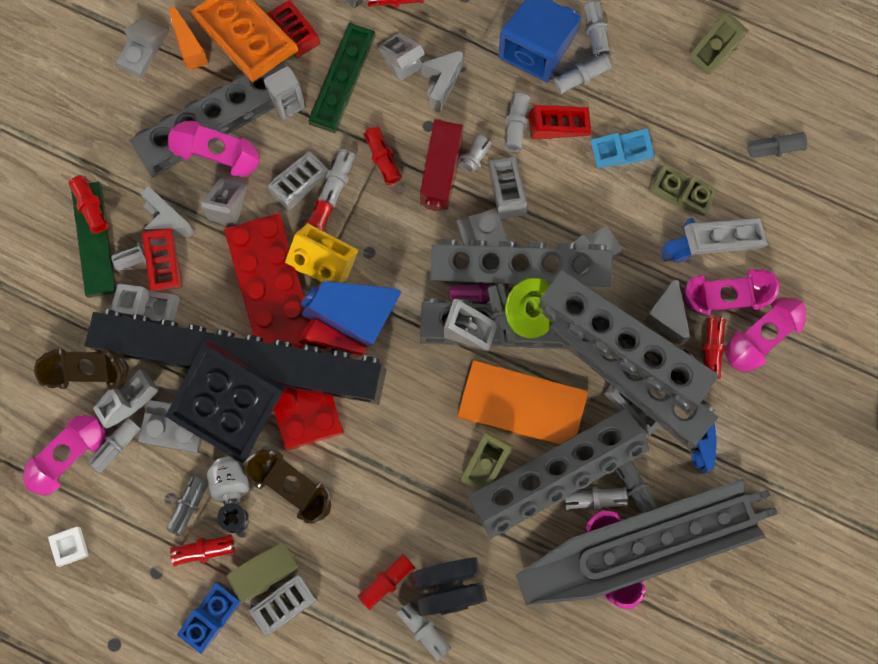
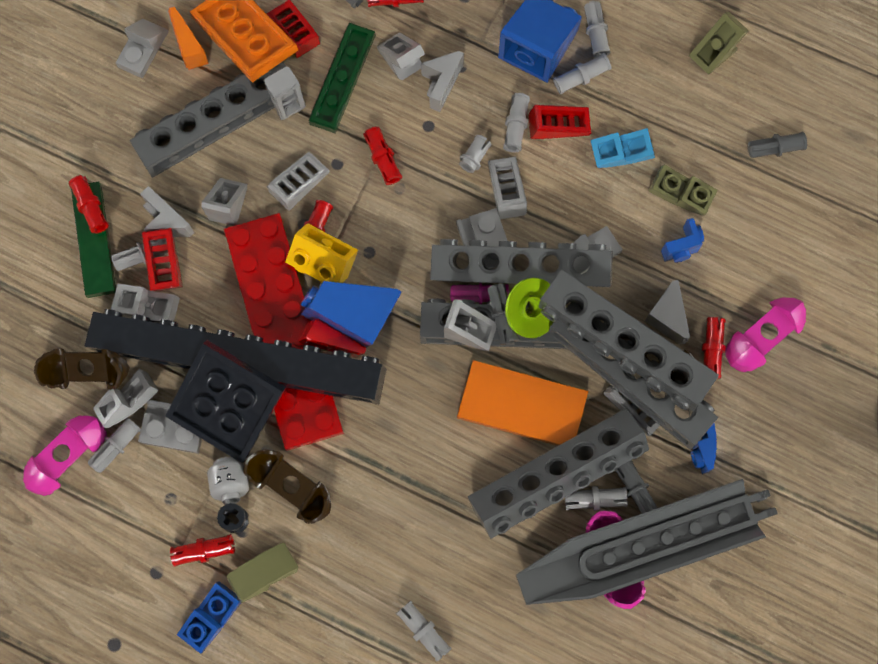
white plate [48,526,89,567] -> none
dark grey axle [167,475,209,536] -> none
dark pink piece [168,121,260,177] -> none
light grey slope [249,574,318,637] -> none
light grey pin [318,149,356,208] -> none
red pin [357,553,416,610] -> none
black wheel [411,557,487,617] -> none
dark red slope [420,119,463,211] -> none
olive slope [461,430,514,490] -> none
dark pink piece [683,269,779,316] -> none
light grey tile [684,218,768,255] -> none

